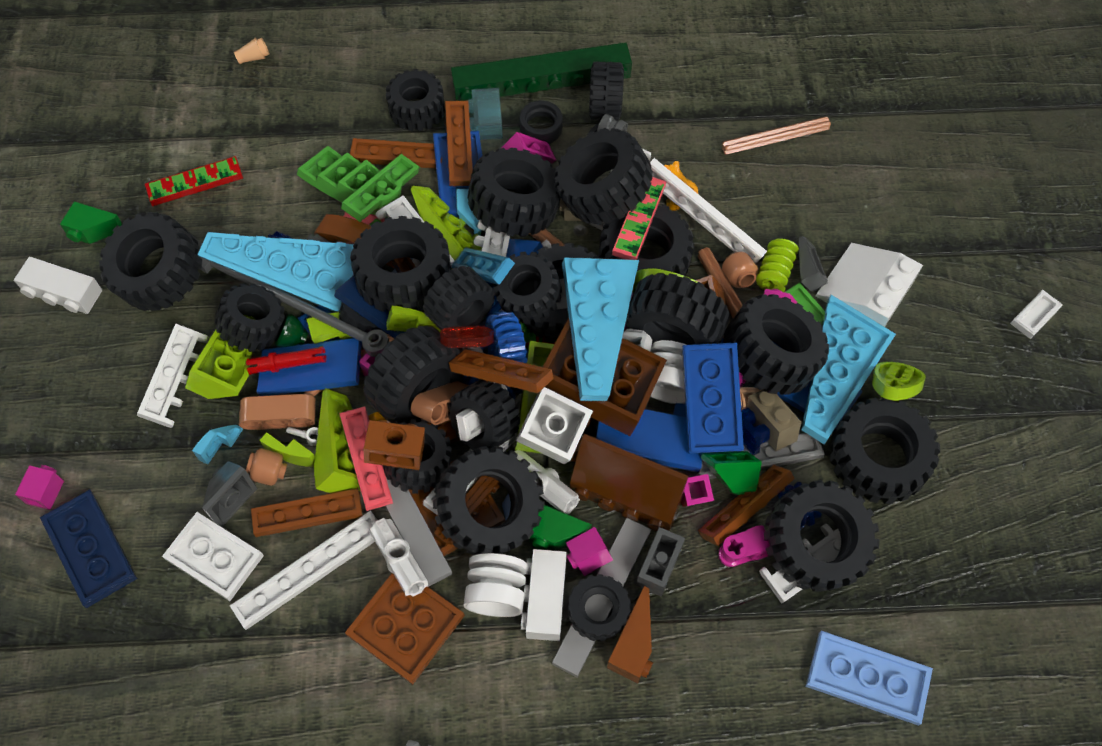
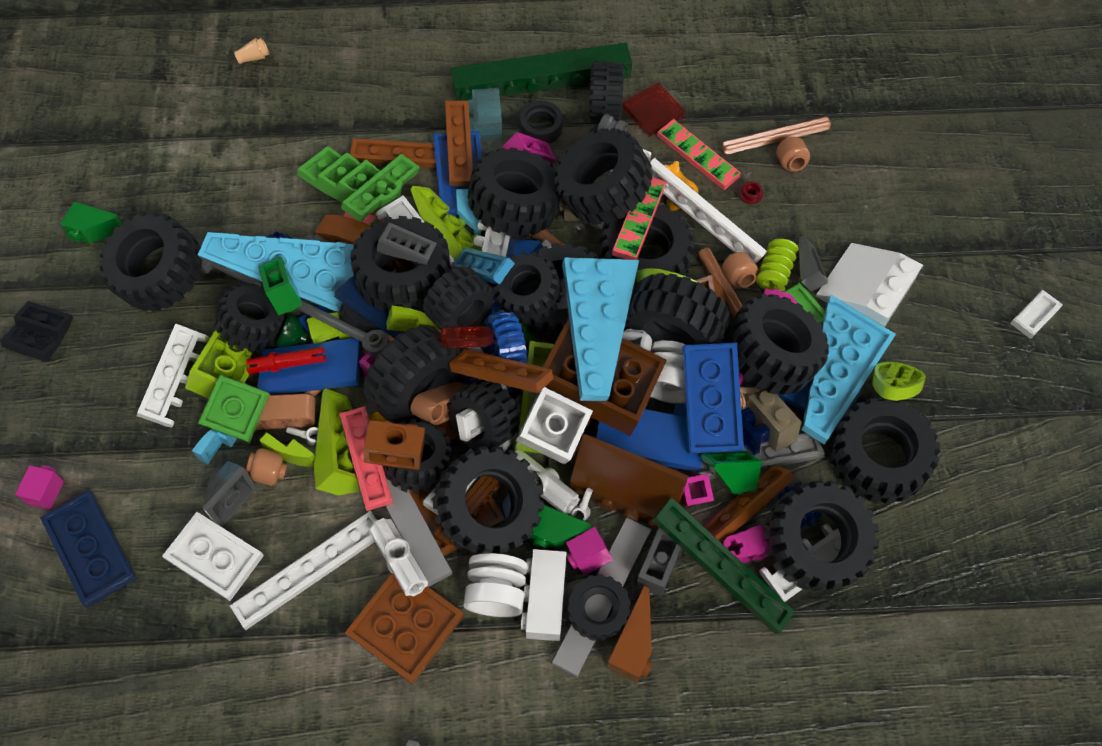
white brick [14,256,102,314] -> none
tile [145,156,243,206] -> none
dark orange plate [251,488,363,537] -> none
black tyre [386,69,445,131] -> none
light blue tile [805,631,933,726] -> none
none -> black slope [0,301,73,362]
none -> bright green tile [198,375,270,443]
none -> green slope [258,256,302,315]
none -> dark grey slope [376,222,437,265]
none -> white hand [571,488,593,521]
none -> clear red tile [622,82,686,137]
none -> dark green plate [652,498,795,634]
none -> tile [657,119,741,190]
none -> dark red plate [739,181,763,204]
none -> nougat head [776,137,810,172]

